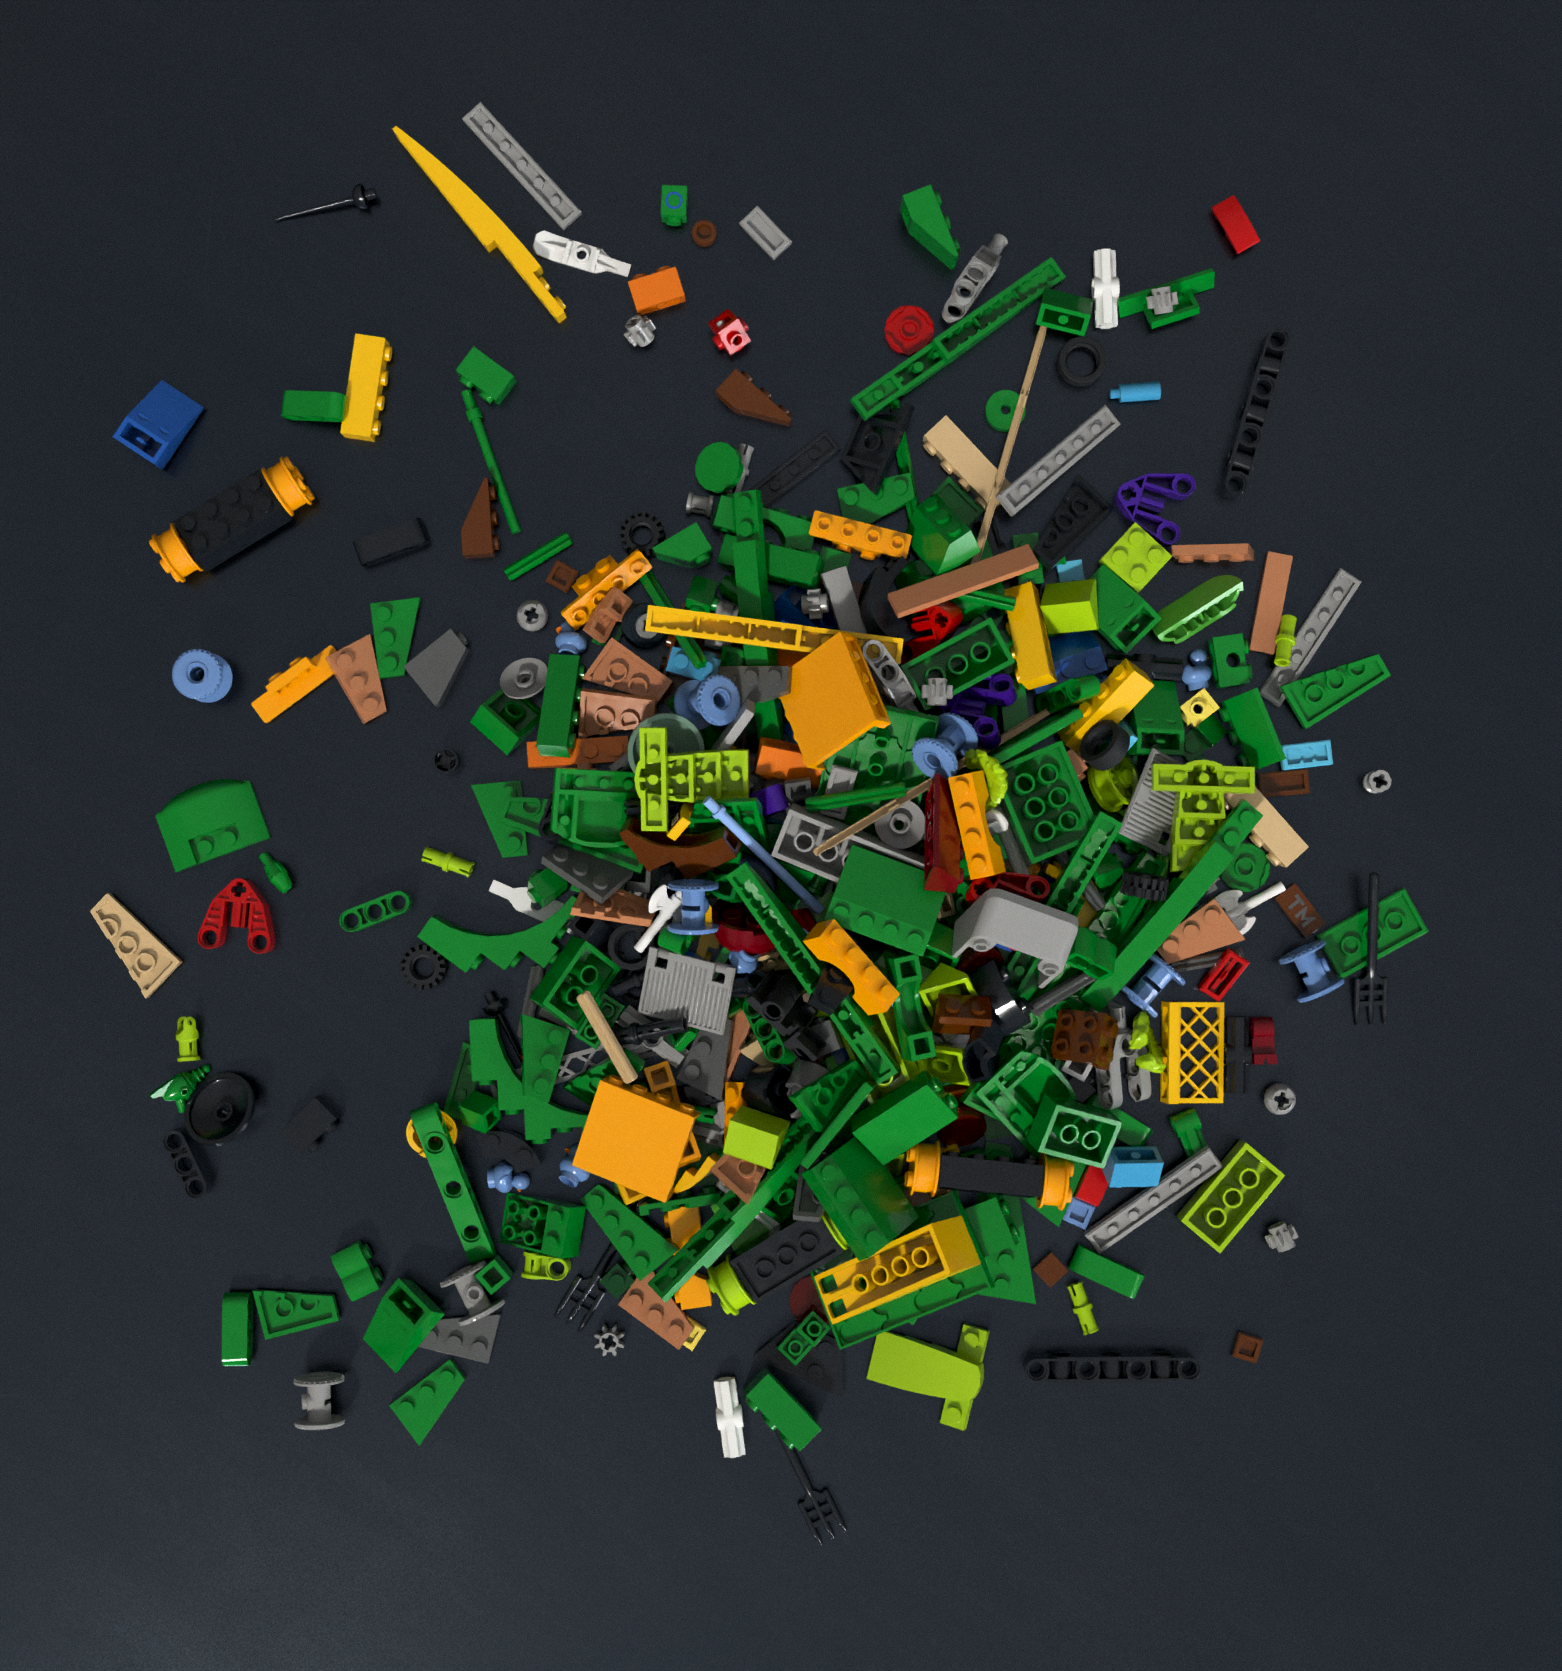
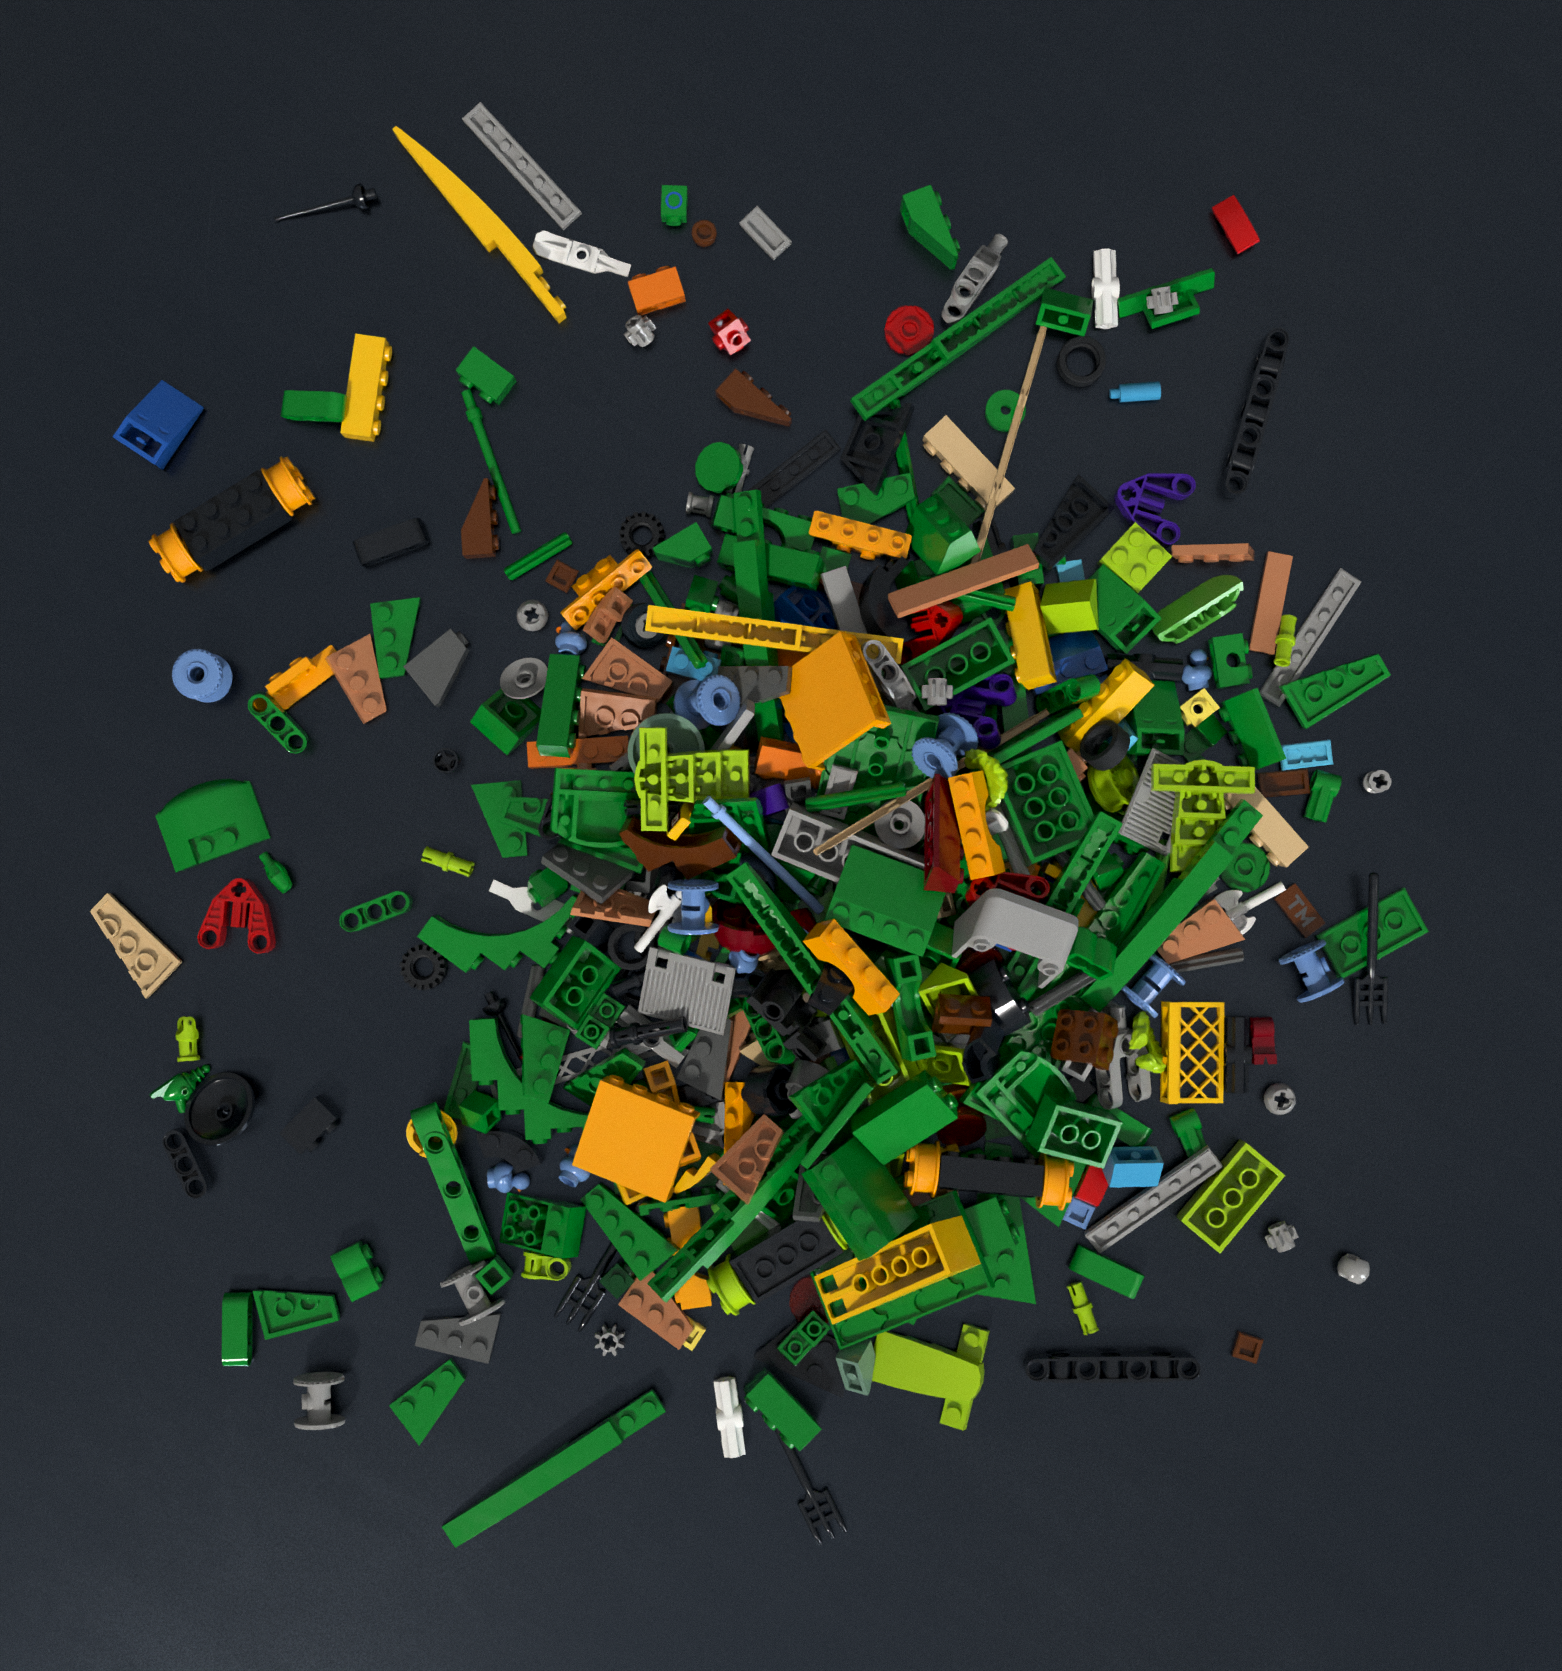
green slope [363,1278,445,1373] -> none
tan axle [576,991,638,1084] -> none
lime slope [723,1105,790,1170] -> none
light grey gear [801,588,829,619] -> none
light grey tile [996,405,1121,517] -> none
reddish brown tile [1032,1251,1069,1288] -> none
black tyre [1120,871,1169,901] -> none
red tile [1198,947,1250,1002] -> none
none -> green beam [248,691,308,754]
none -> green slope [442,1389,666,1548]
none -> sand green slope [835,1339,876,1396]
none -> green piece [1304,769,1342,822]
none -> light grey piece [1337,1253,1370,1284]

